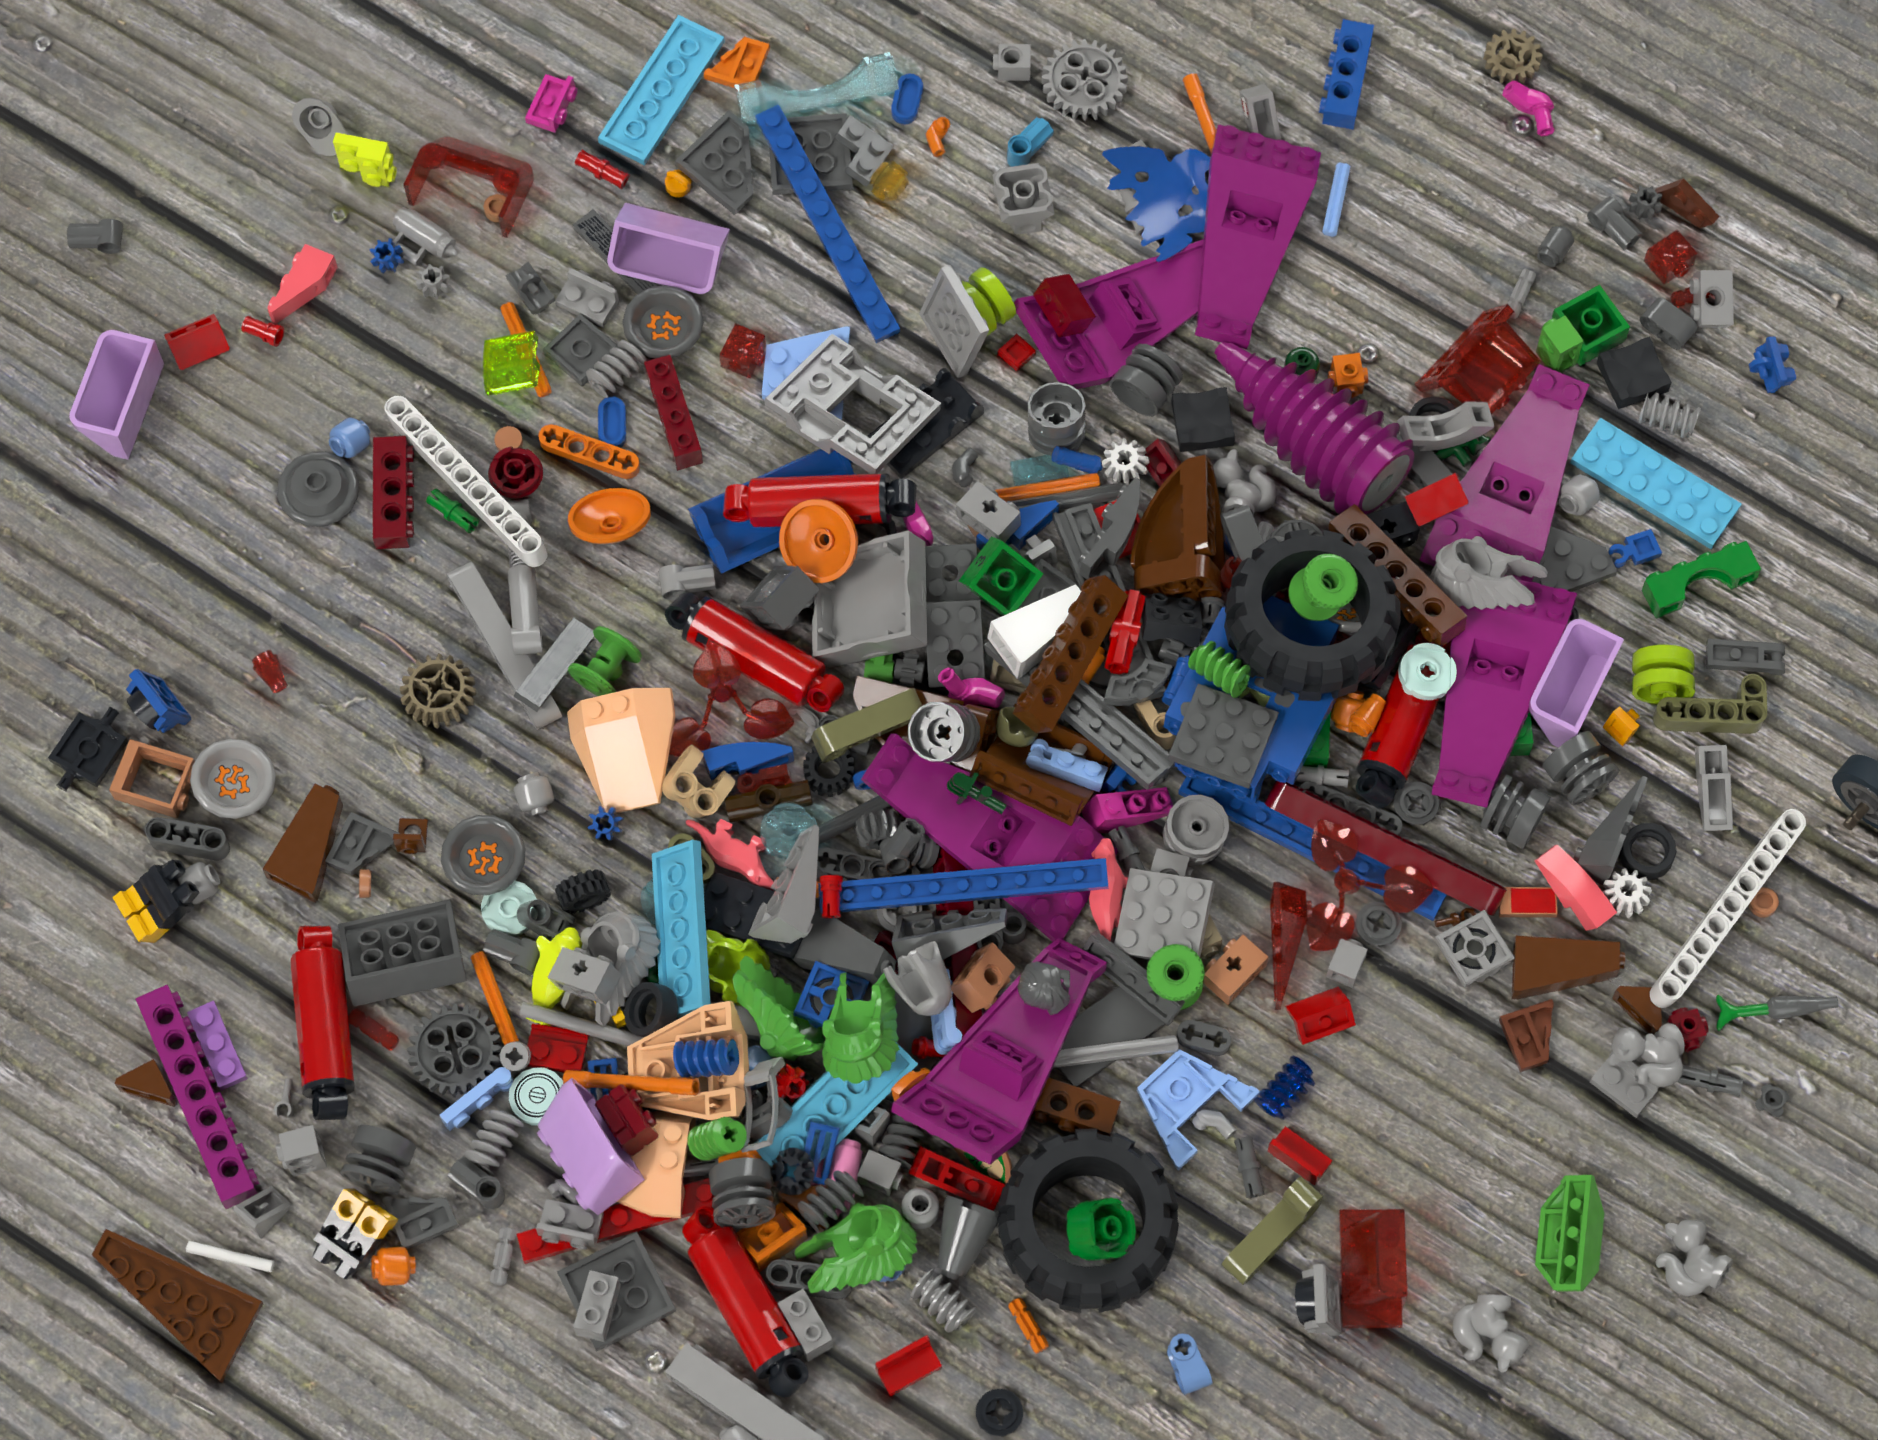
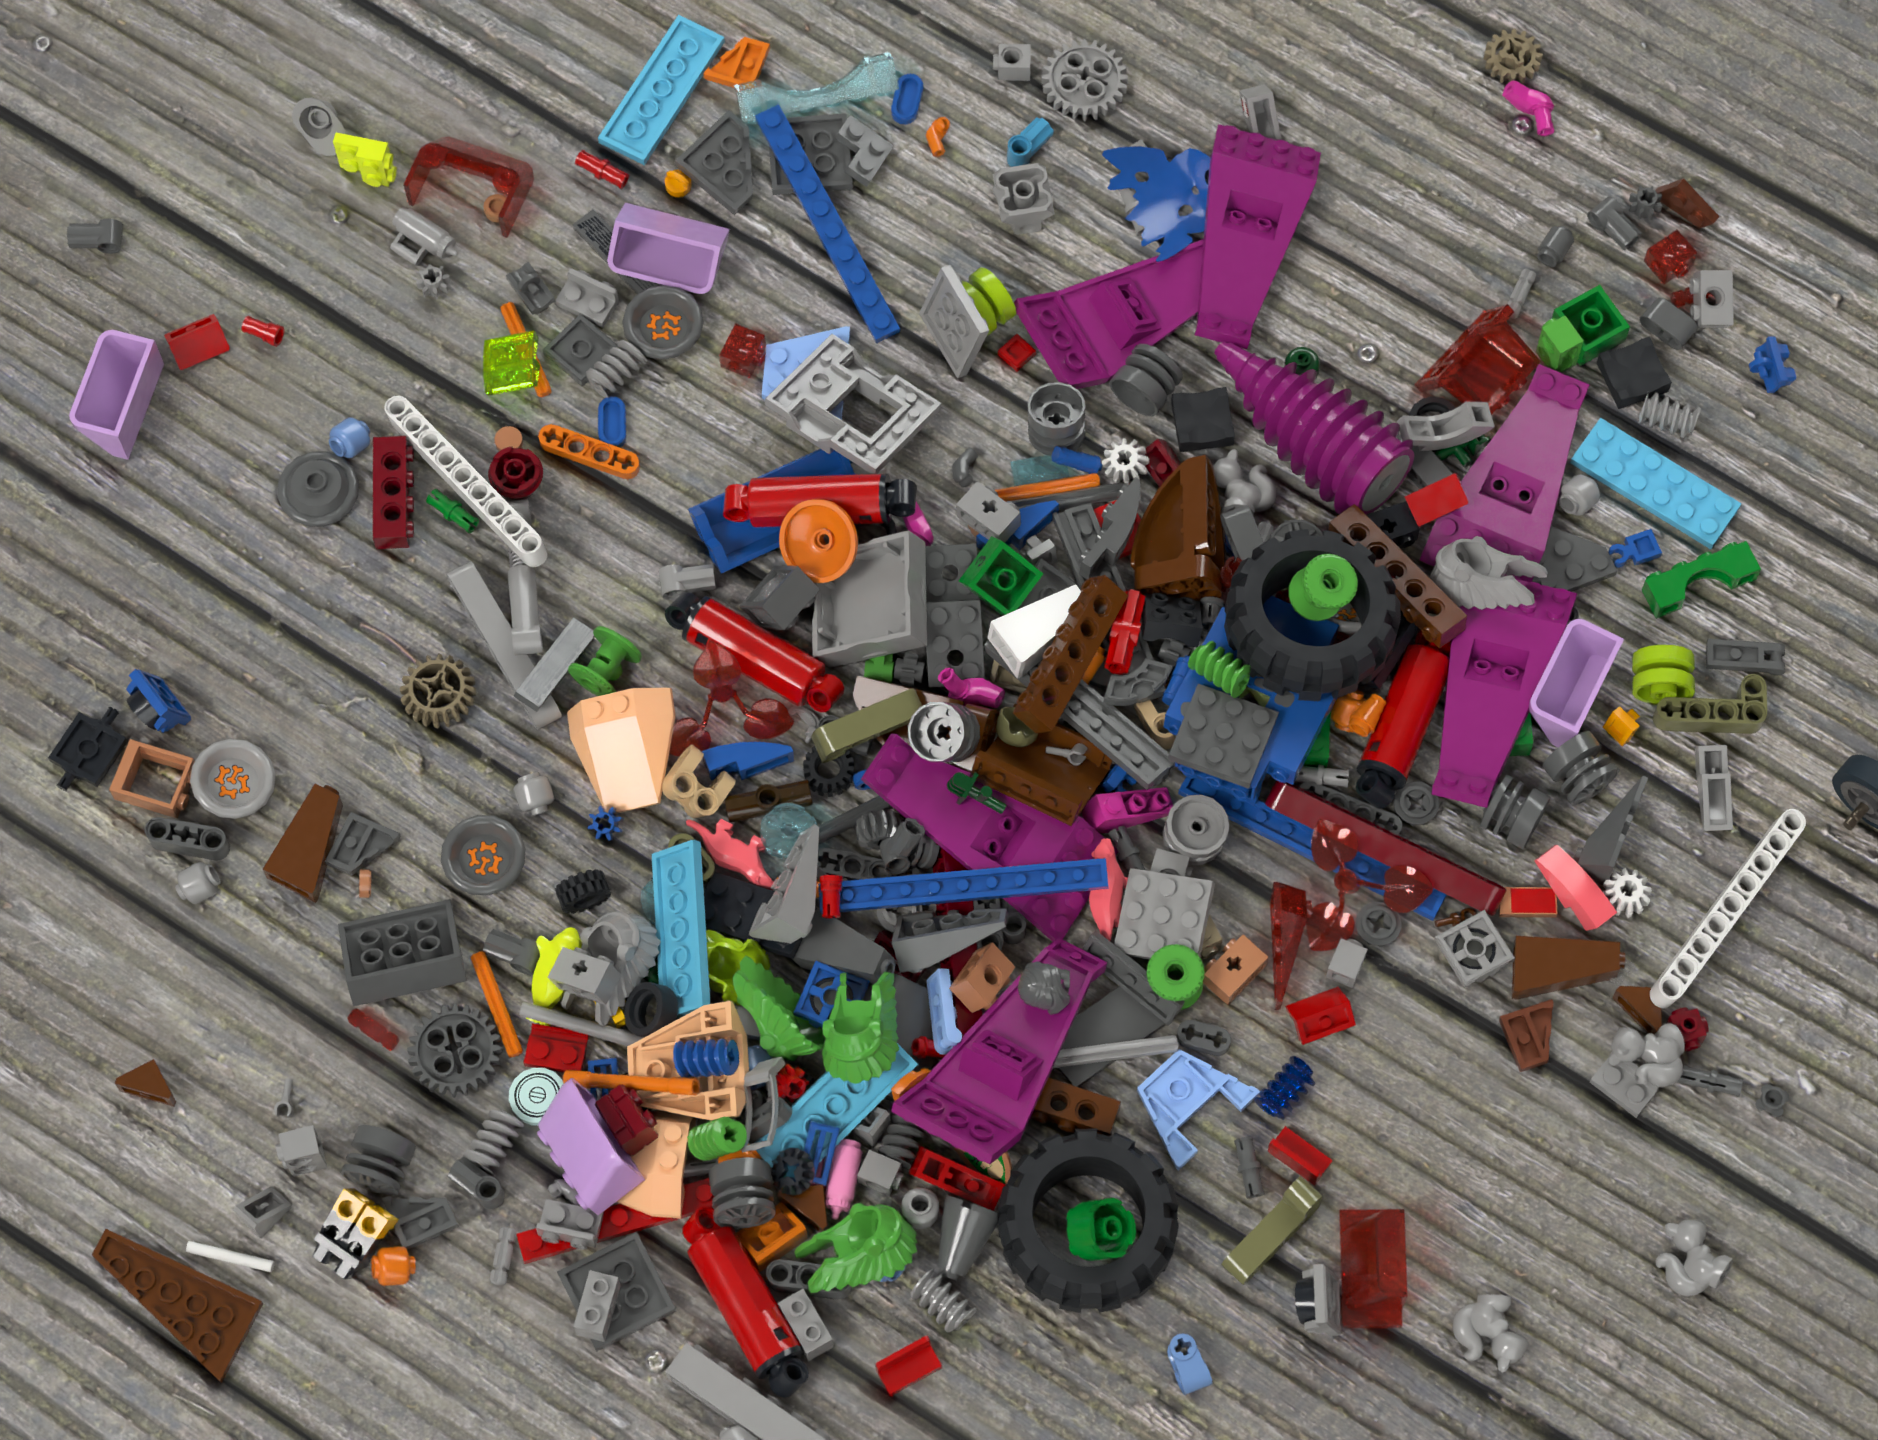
black hips [112,860,200,943] -> none
magenta brick [135,984,260,1209] -> none
medium lavender plate [187,1000,248,1091] -> none
clear red cone [252,650,288,694] -> none
coral slope [268,244,338,324] -> none
red piece [291,926,355,1120] -> none
blue gear [369,238,404,274] -> none
reddish brown bracket [393,818,428,854] -> none
light blue plate [440,1067,513,1131] -> none
light aqua tile [481,881,538,937] -> none
light grey wheel [500,1041,531,1071] -> none
dark grey piece [517,899,575,941] -> none
dark pink bracket [525,74,578,133] -> none
orange dish [568,488,651,544] -> none
dark red brick [644,355,703,471] -> none
clear red plate [737,764,793,794] -> none
dark grey piece [798,1170,865,1233] -> none
black hinge [867,368,984,479] -> none
clear yellow head [870,161,909,202] -> none
light grey hair [883,941,952,1016] -> none
black gear [976,1389,1023,1437] -> none
orange axle [1009,1297,1049,1354] -> none
light blue plate [1026,739,1108,792] -> none
dark red brick [1033,274,1096,338] -> none
orange piece [1183,73,1216,153] -> none
light grey arm [1192,1109,1237,1140] -> none
blue brick [1319,19,1374,130] -> none
light blue axle [1322,162,1350,237] -> none
orange brick [1328,353,1368,398] -> none
light aqua plate [1398,643,1457,700] -> none
bright green wedge [1535,1175,1604,1292] -> none
black tyre [1620,823,1677,880] -> none
dark grey piece [1716,995,1838,1031] -> none
nougat tile [1749,887,1779,918] -> none

